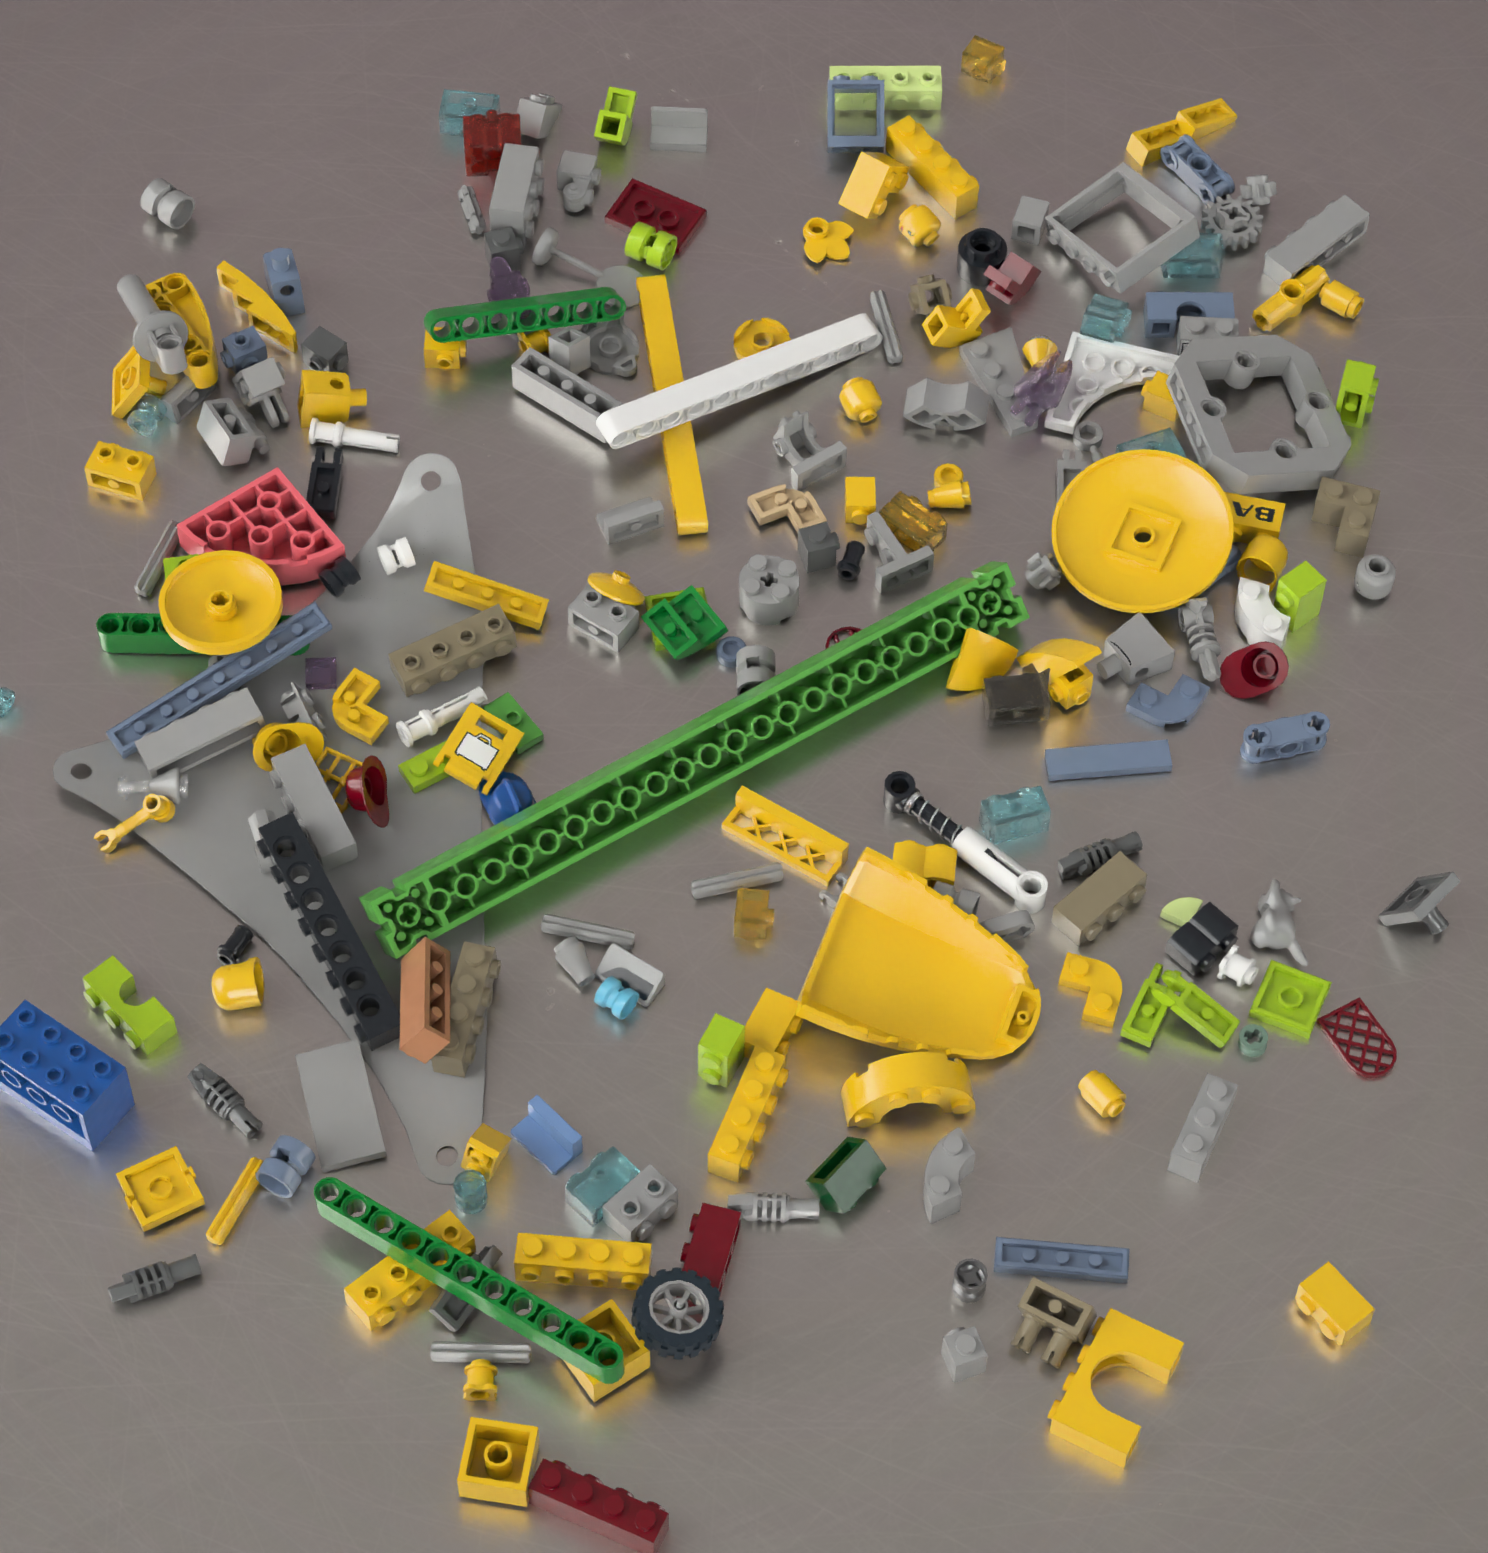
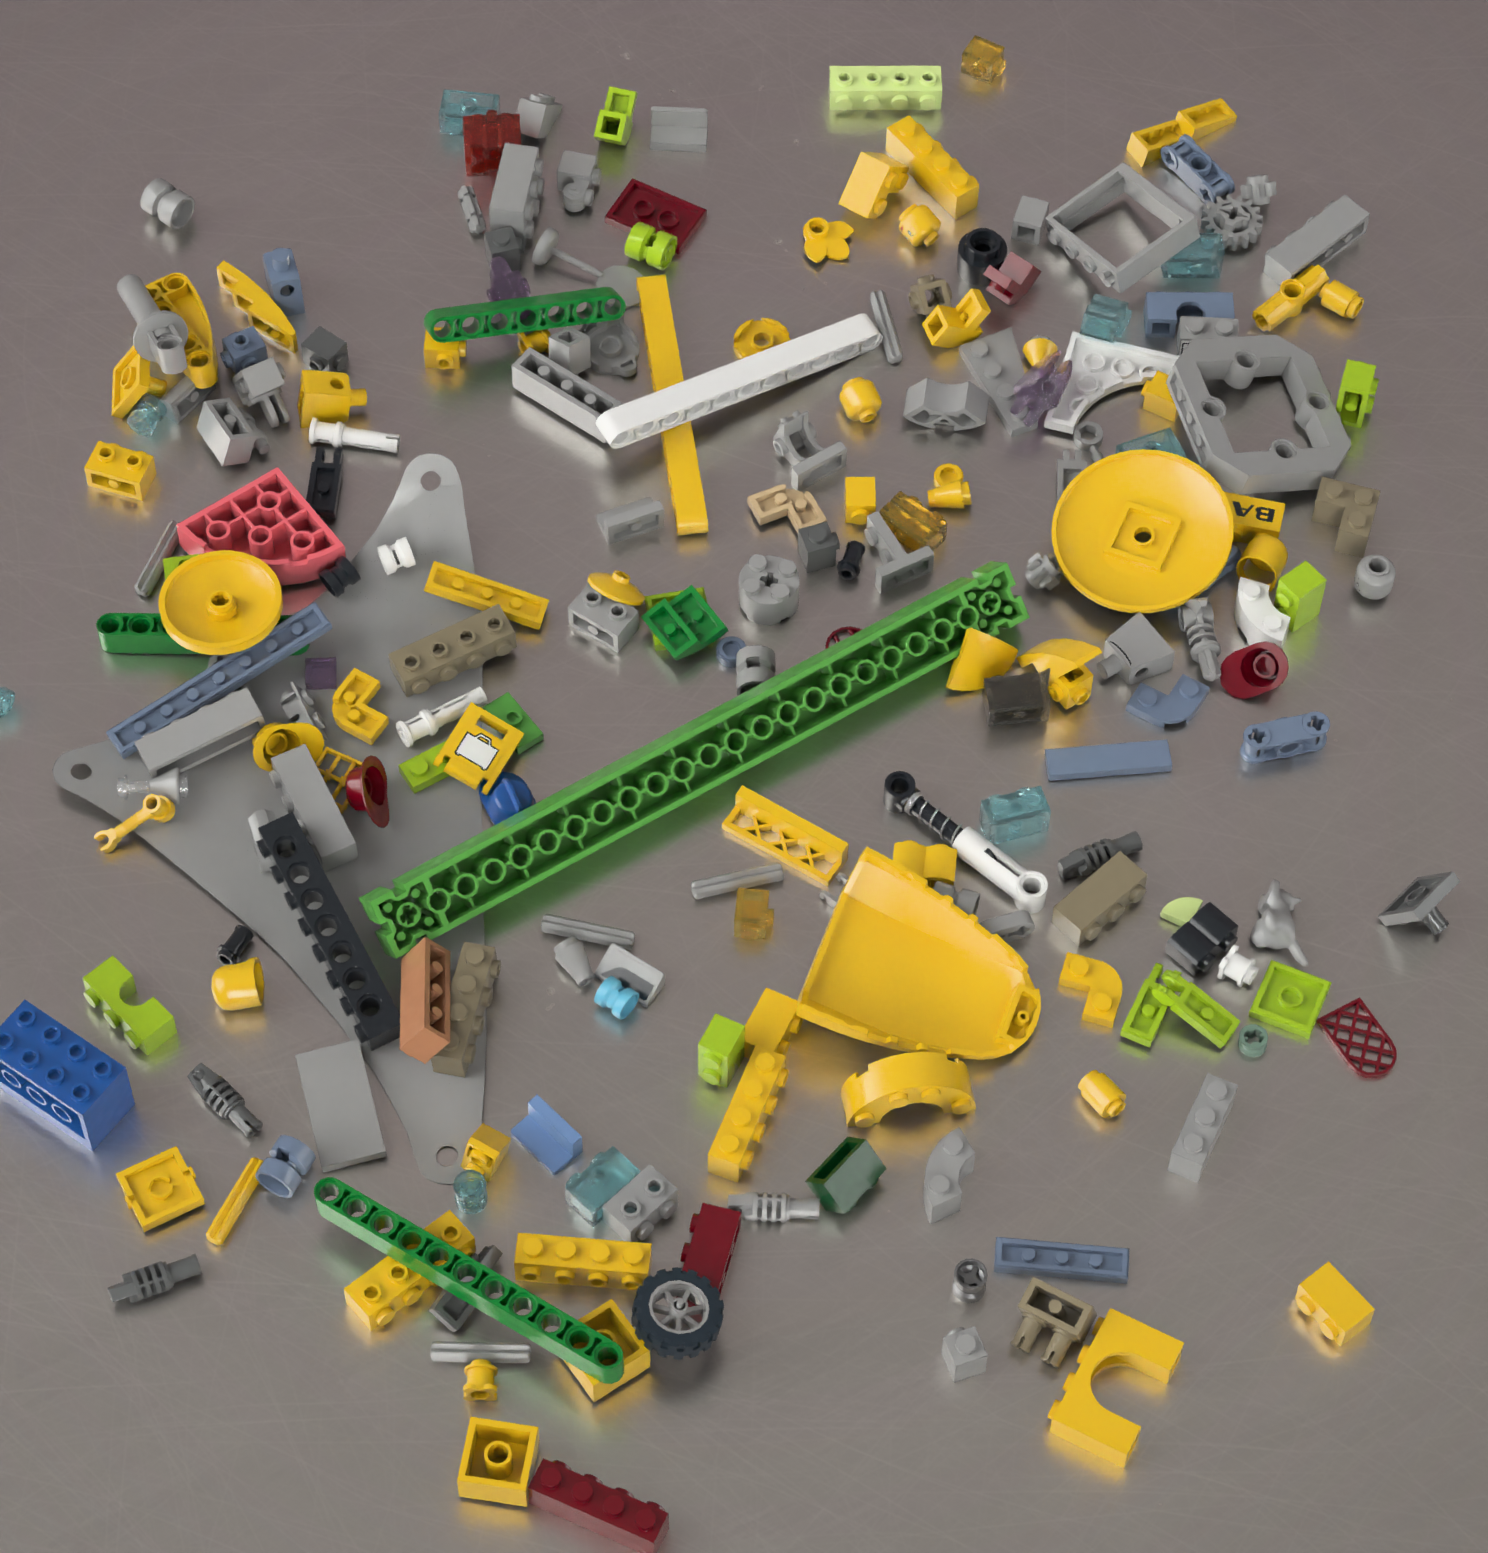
sand blue window [827,75,885,153] -> none

